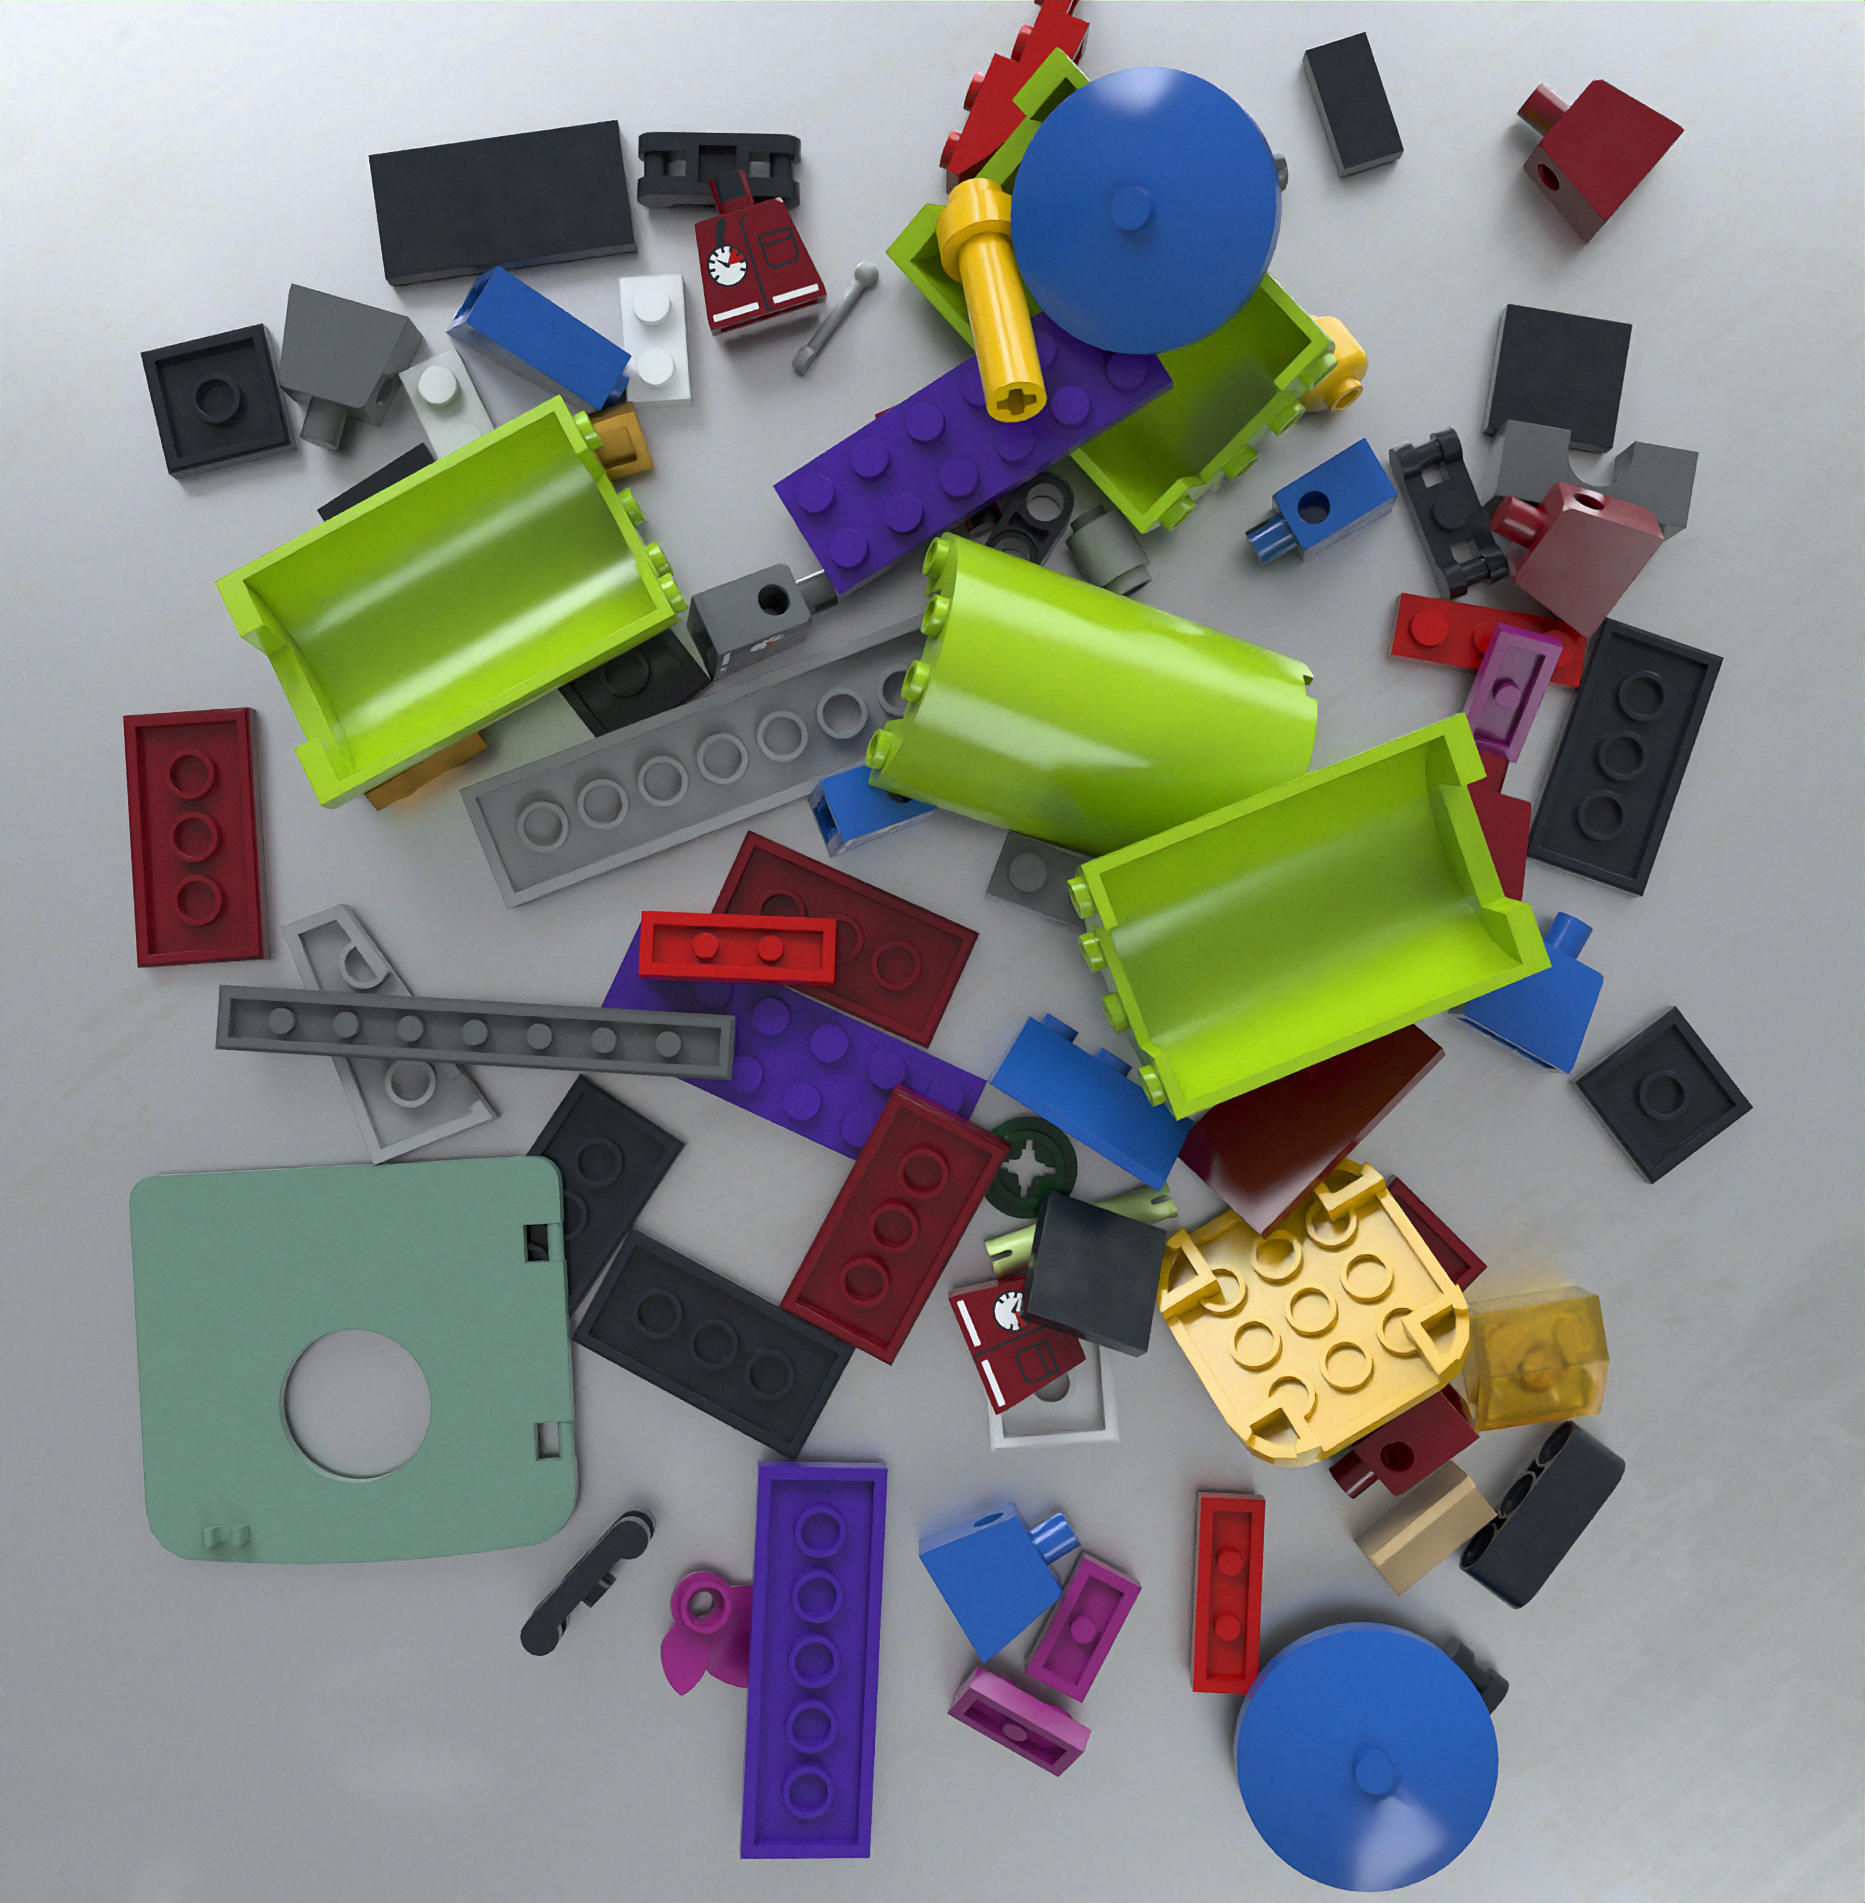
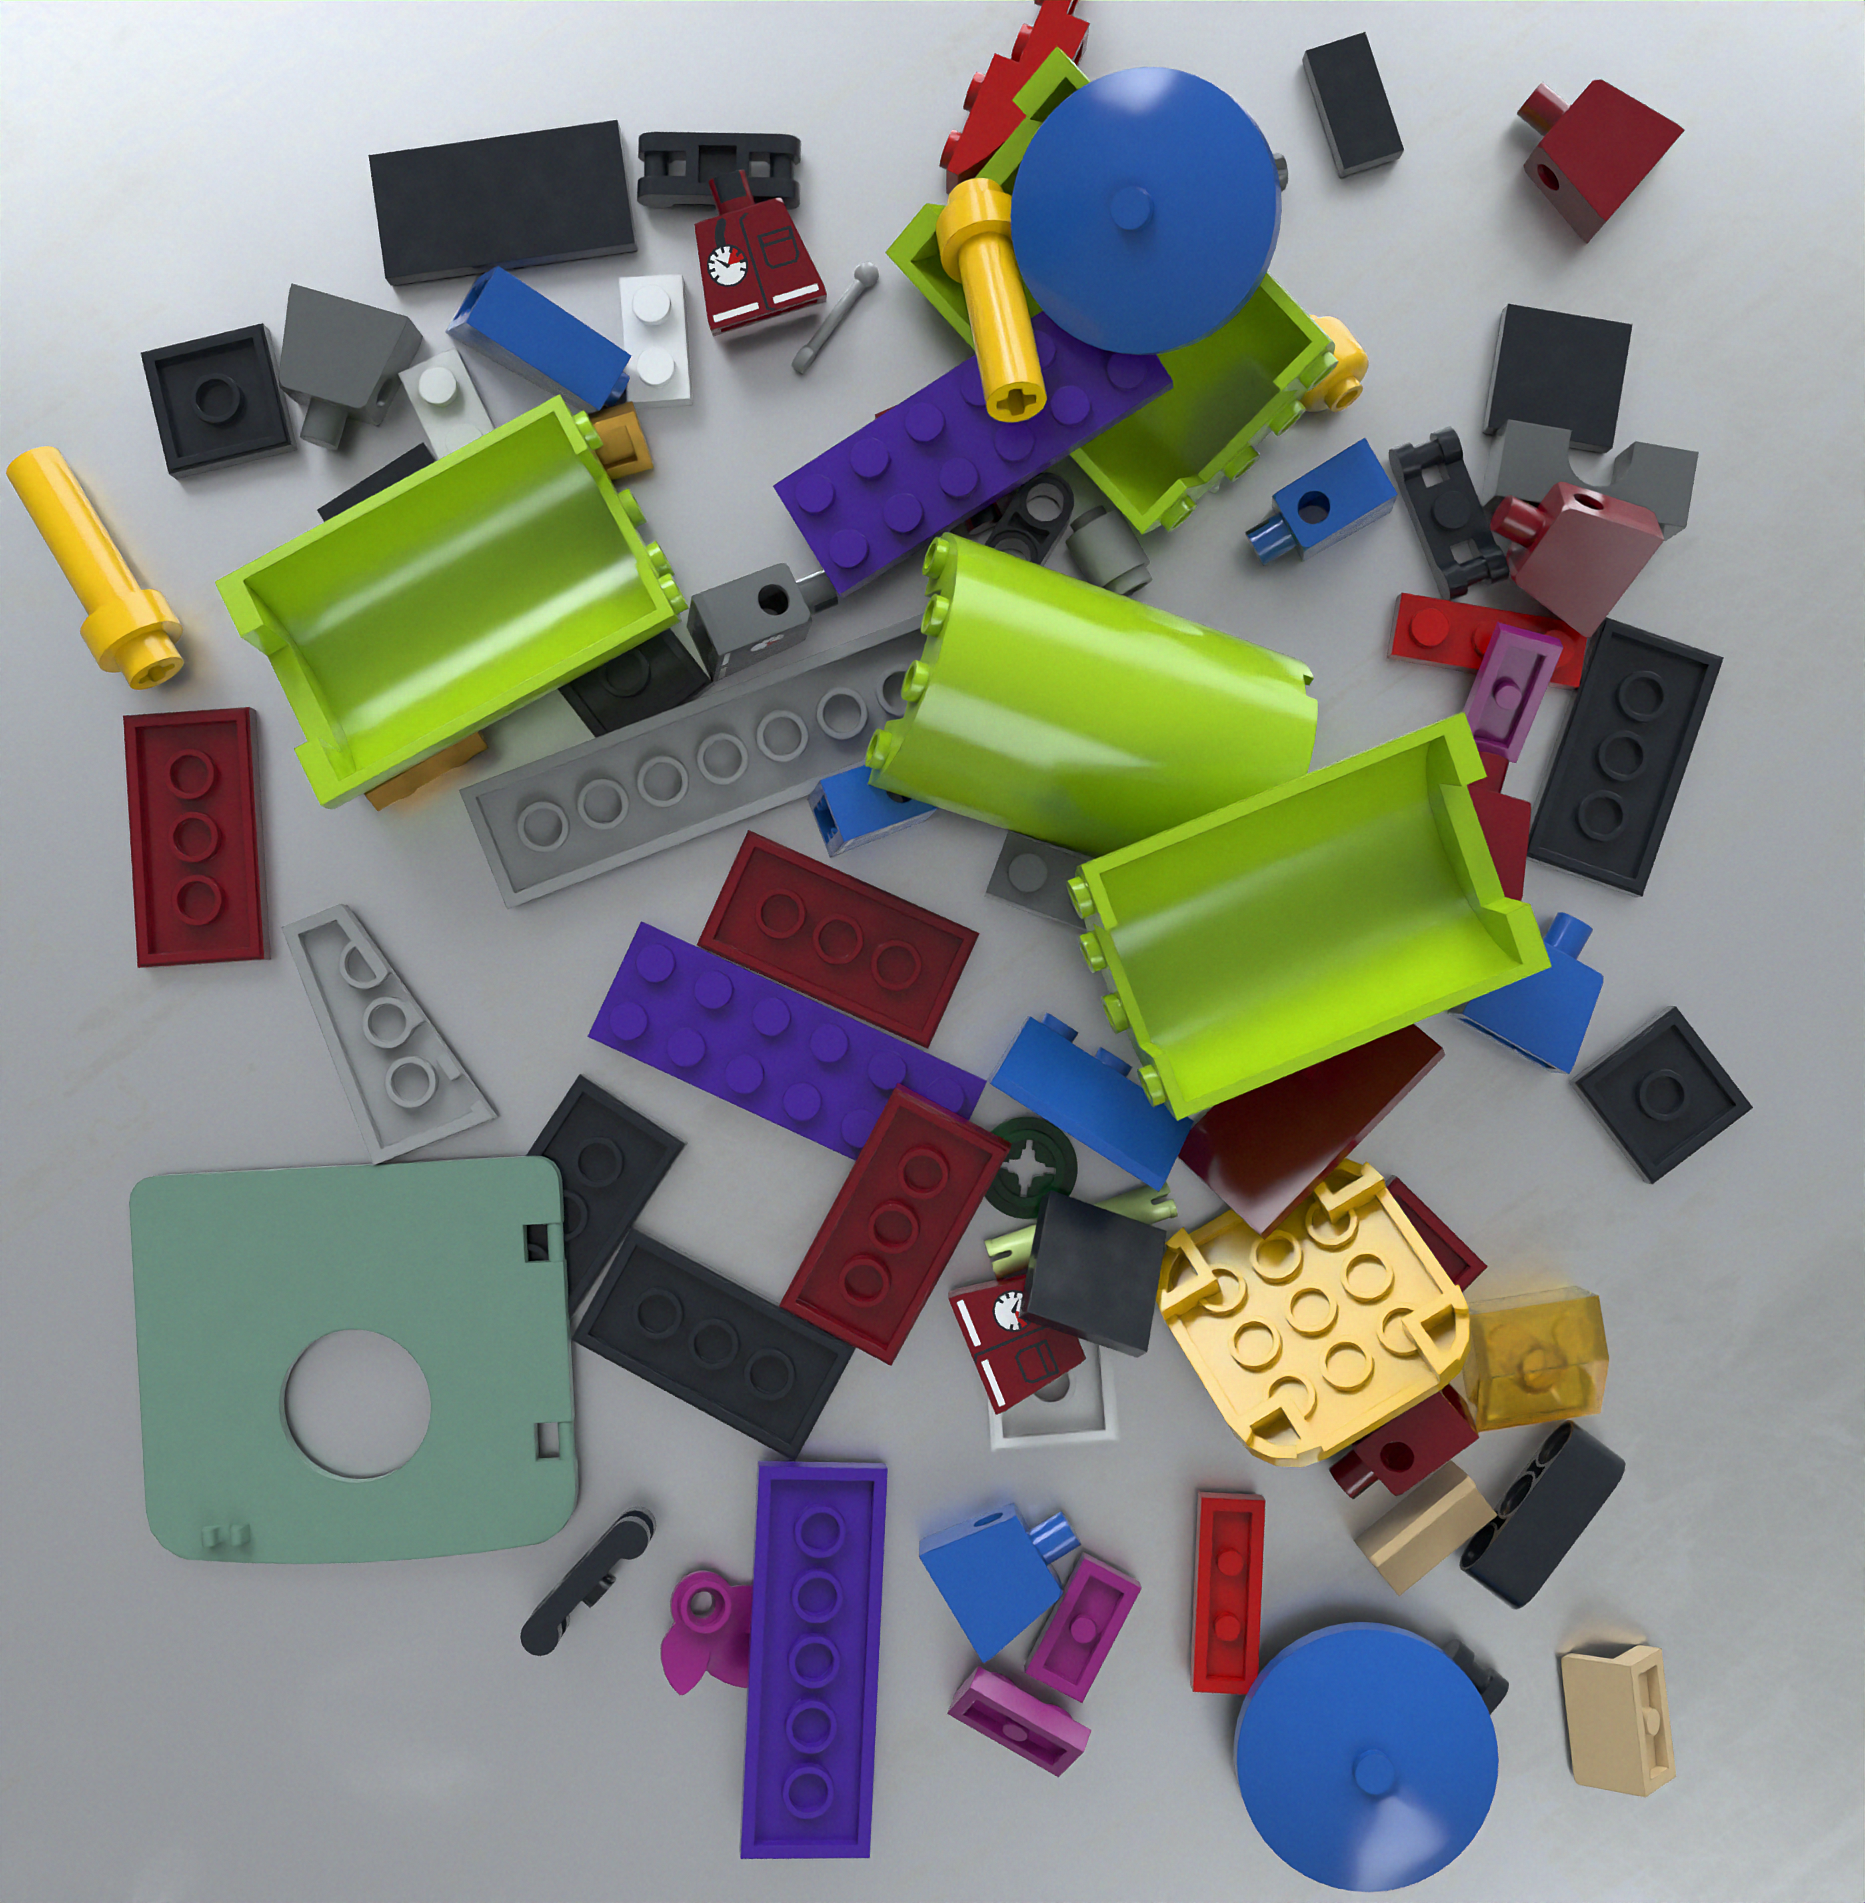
dark grey tile [215,985,737,1080] -> none
red plate [638,911,836,987] -> none
none -> yellow piece [6,446,184,690]
none -> tan panel [1561,1645,1676,1797]

